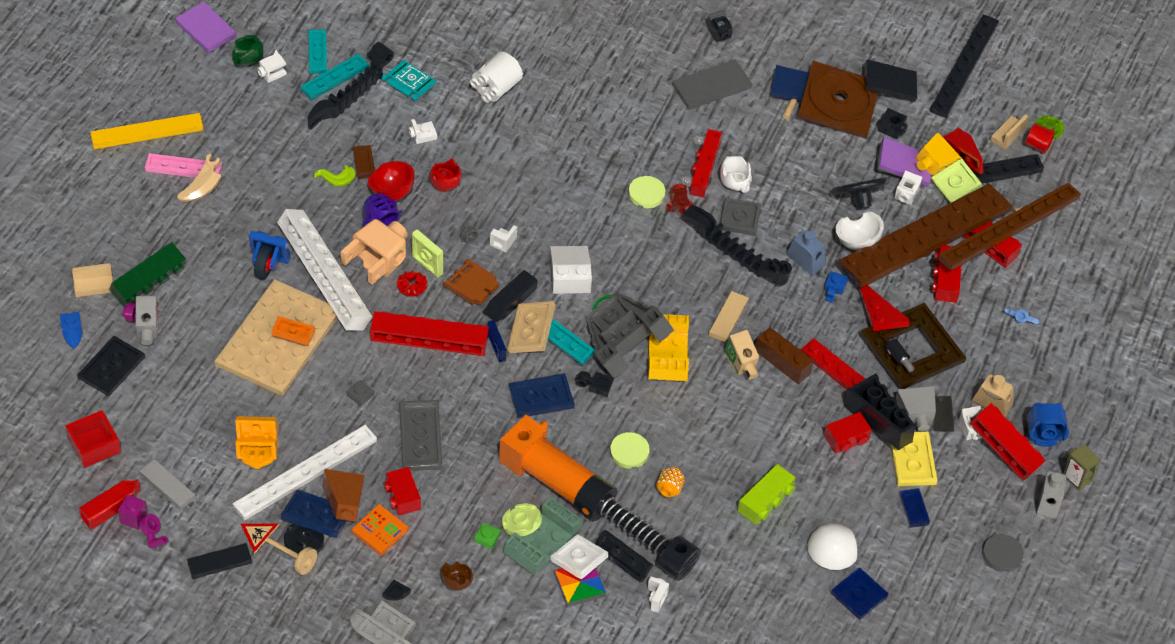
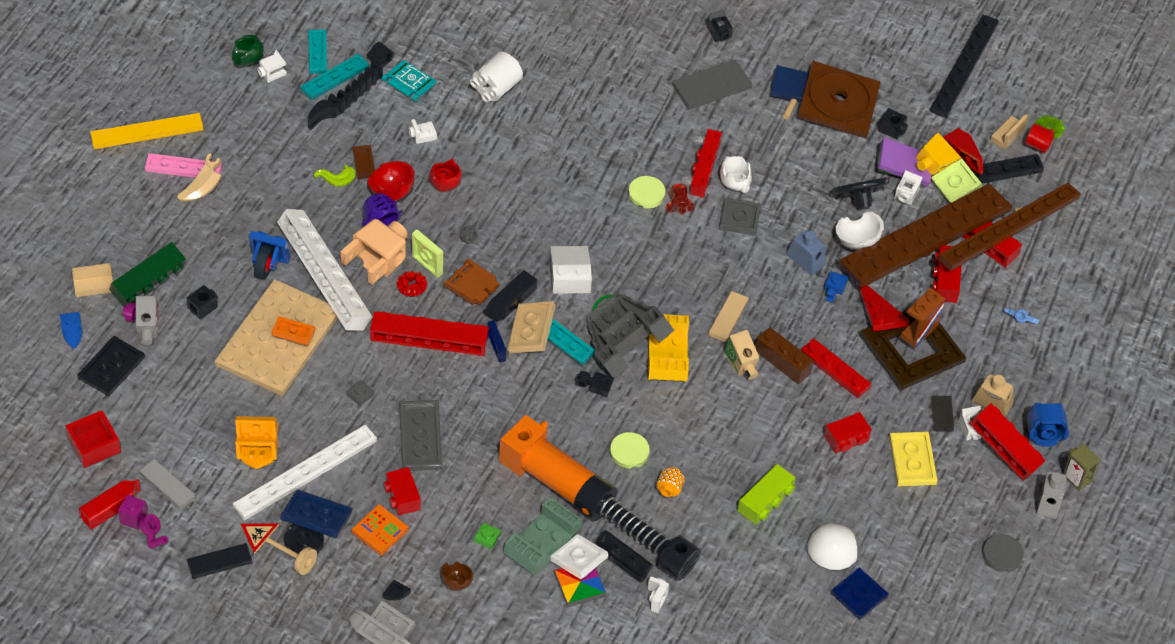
medium lavender tile [175,2,236,53] -> none
dark orange slope [322,469,364,522] -> none
white panel [490,225,517,253] -> none
yellowish green tile [502,503,542,537] -> none
dark blue tile [508,373,575,419] -> none
black piece [681,205,792,285] -> none
black wedge [845,374,915,450] -> none
black tile [865,59,917,101] -> none
black piece [885,339,914,372] -> none
light grey torso [896,386,936,432] -> none
clear blue tile [899,488,930,528] -> none
none -> black brick [186,285,218,320]
none -> dark orange panel [900,288,946,348]

